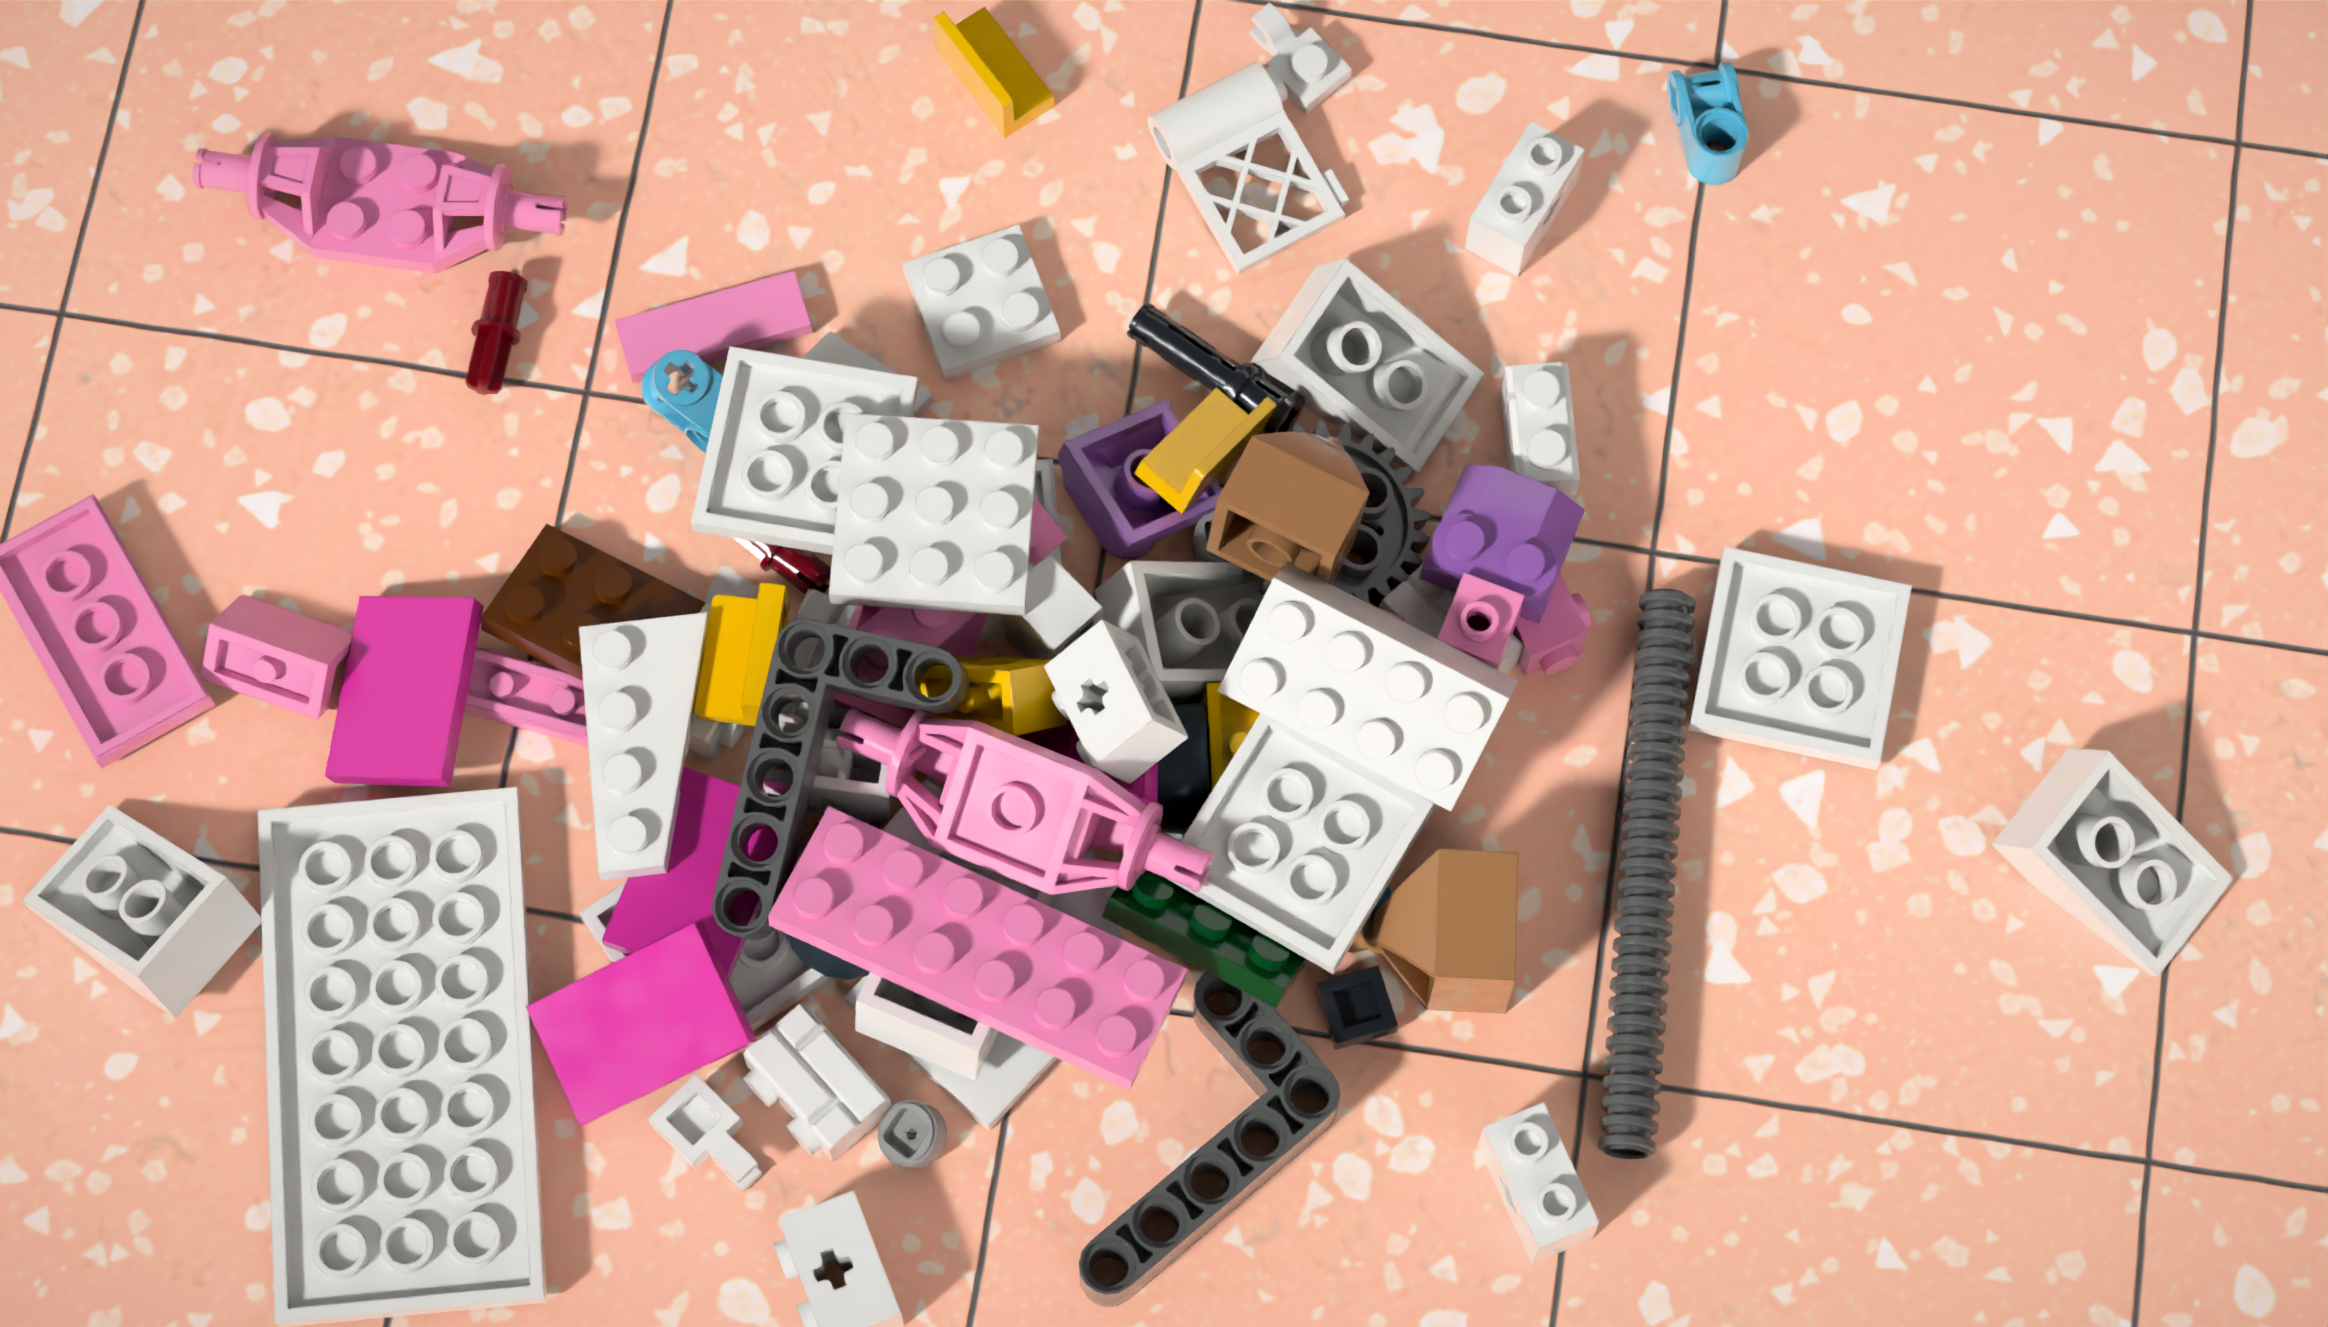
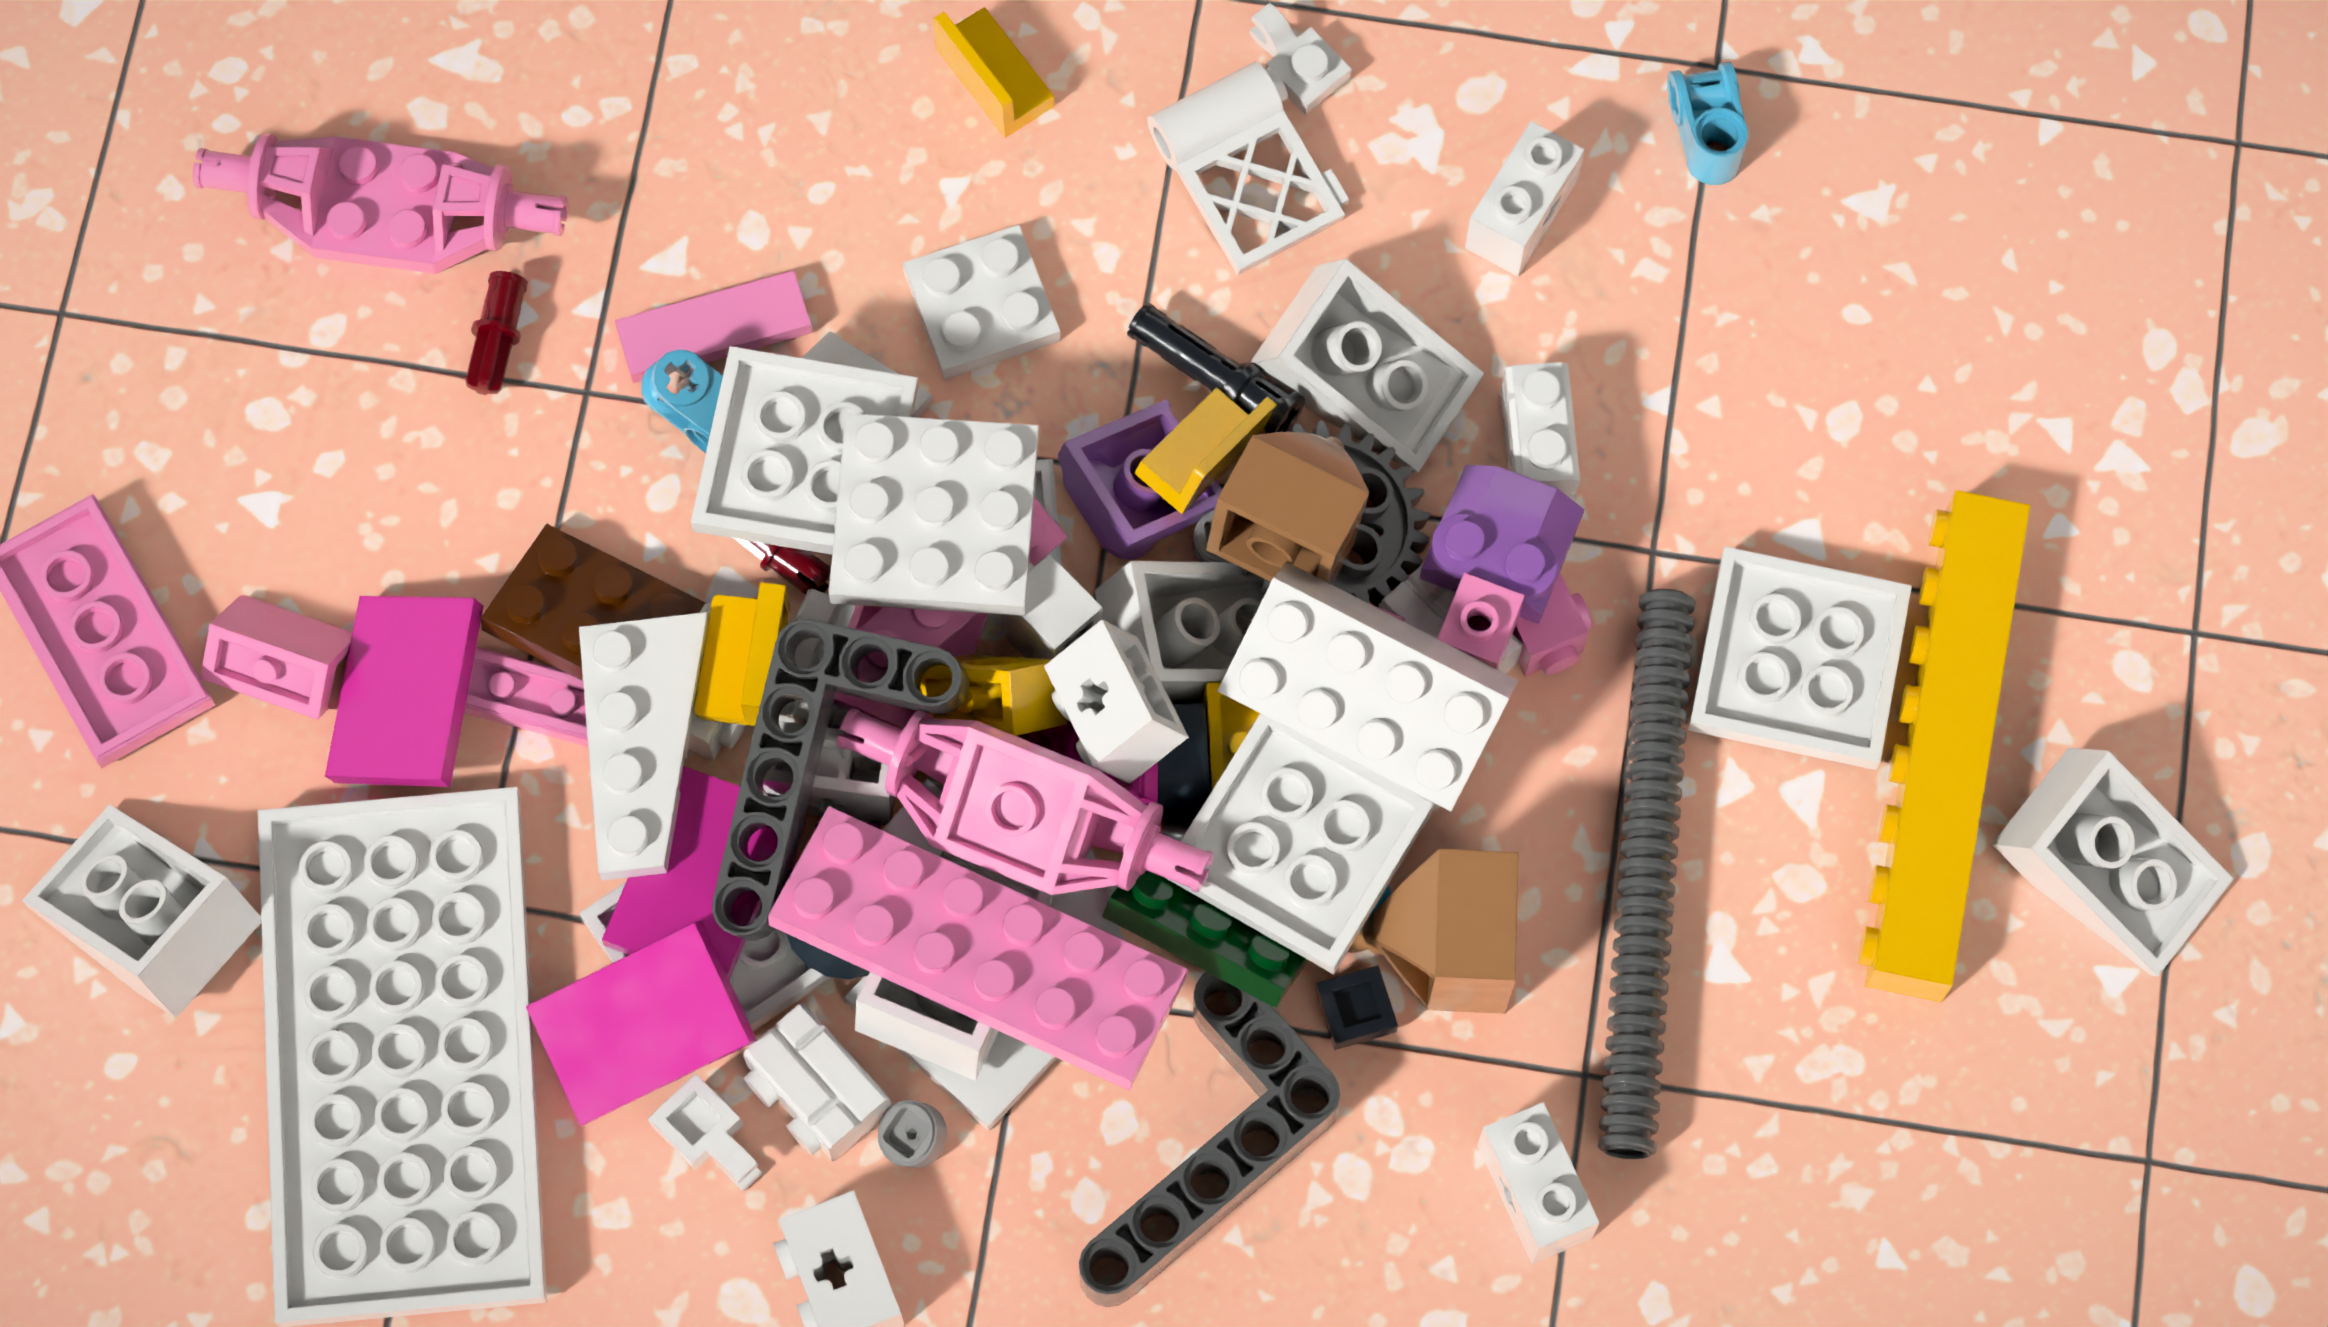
none -> yellow brick [1857,490,2031,1003]

